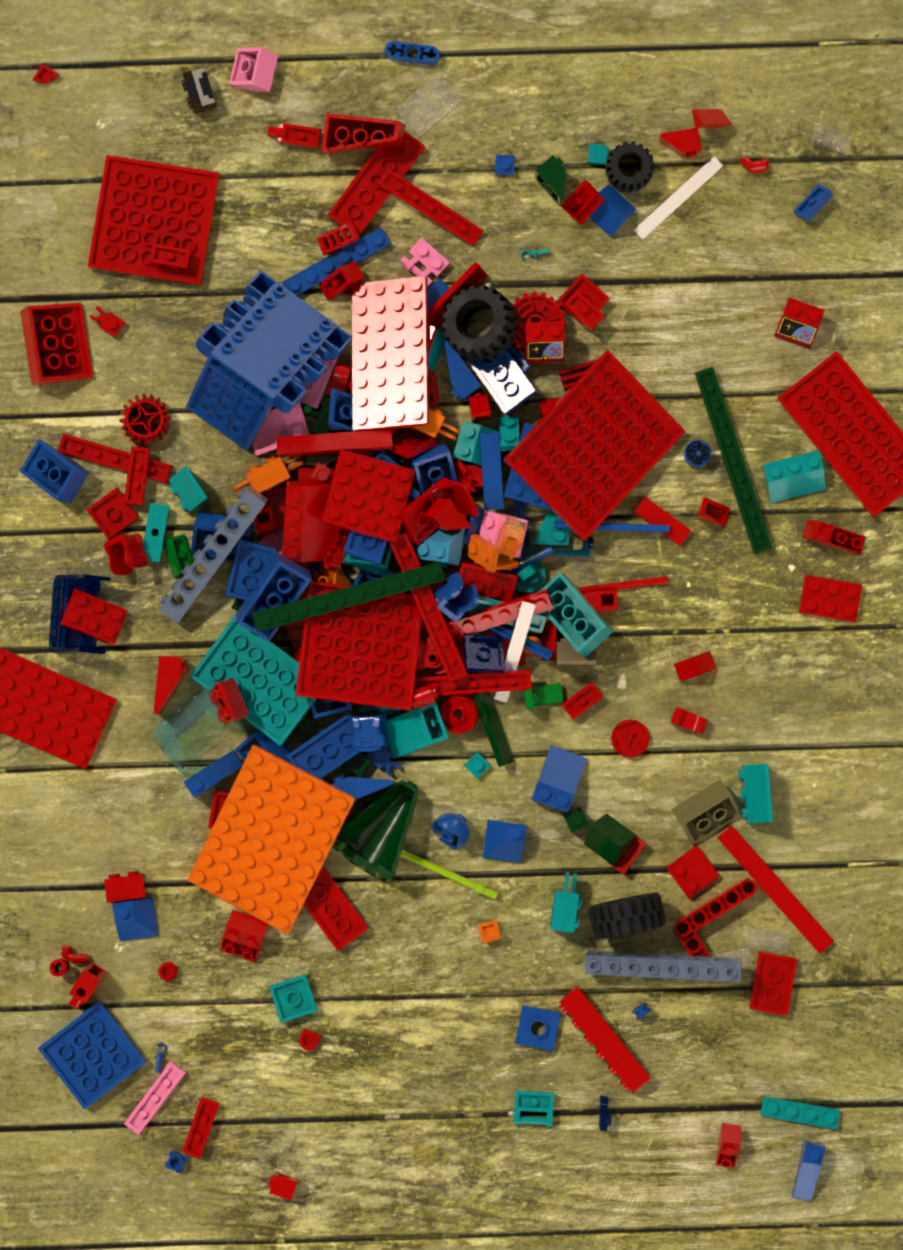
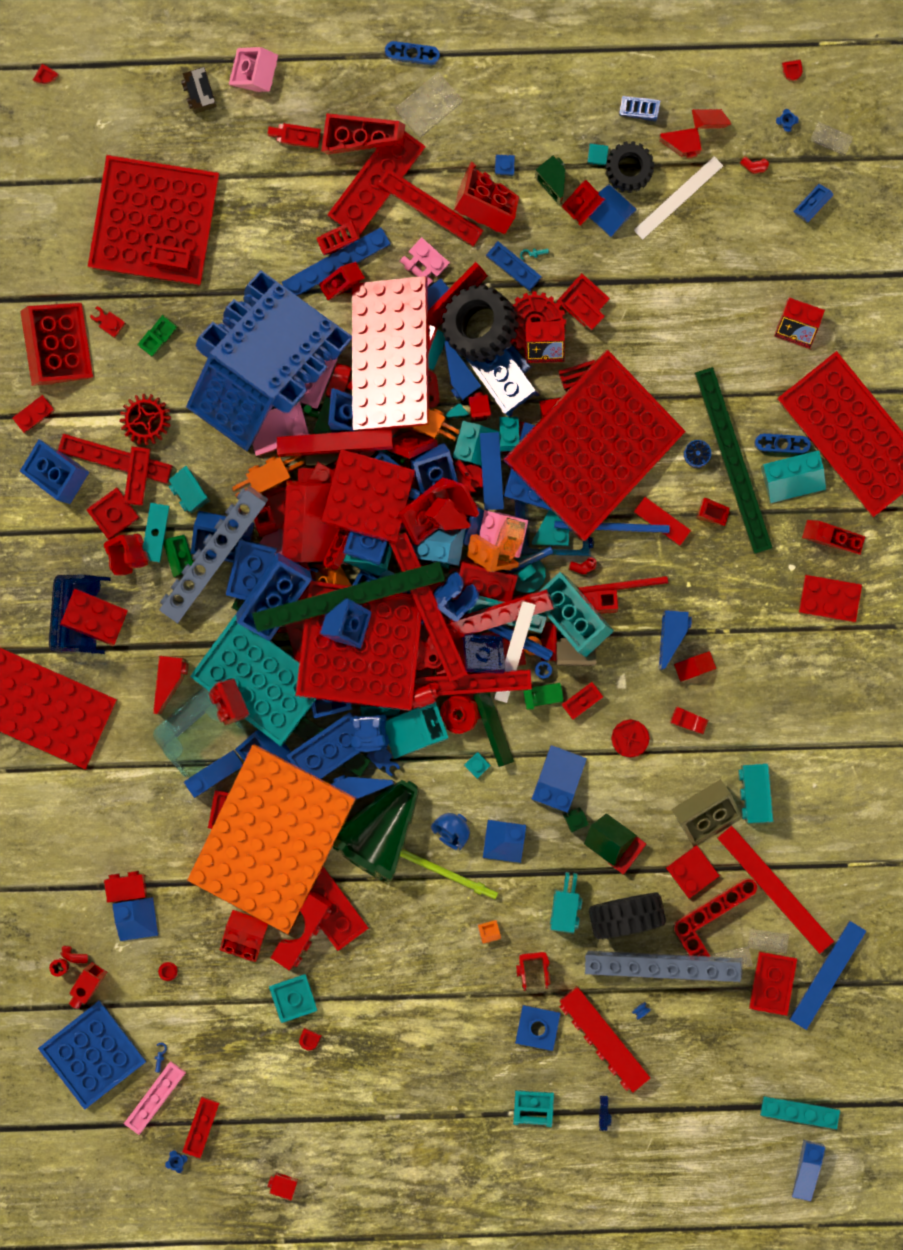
red slope [715,1123,741,1168] -> none
none -> red plate [12,395,55,434]
none -> green slope [137,315,178,357]
none -> red arch [270,891,333,971]
none -> blue slope [320,599,372,648]
none -> teal slope [445,404,469,420]
none -> red wedge [454,162,519,235]
none -> blue tile [486,241,542,292]
none -> red piece [516,952,551,991]
none -> blue bush [535,661,552,679]
none -> red arm [568,557,597,575]
none -> slope [619,96,660,122]
none -> blue slope [658,610,692,670]
none -> blue beam [754,434,811,454]
none -> blue plate [776,109,799,132]
none -> red tile [781,59,803,81]
none -> blue tile [790,921,866,1030]

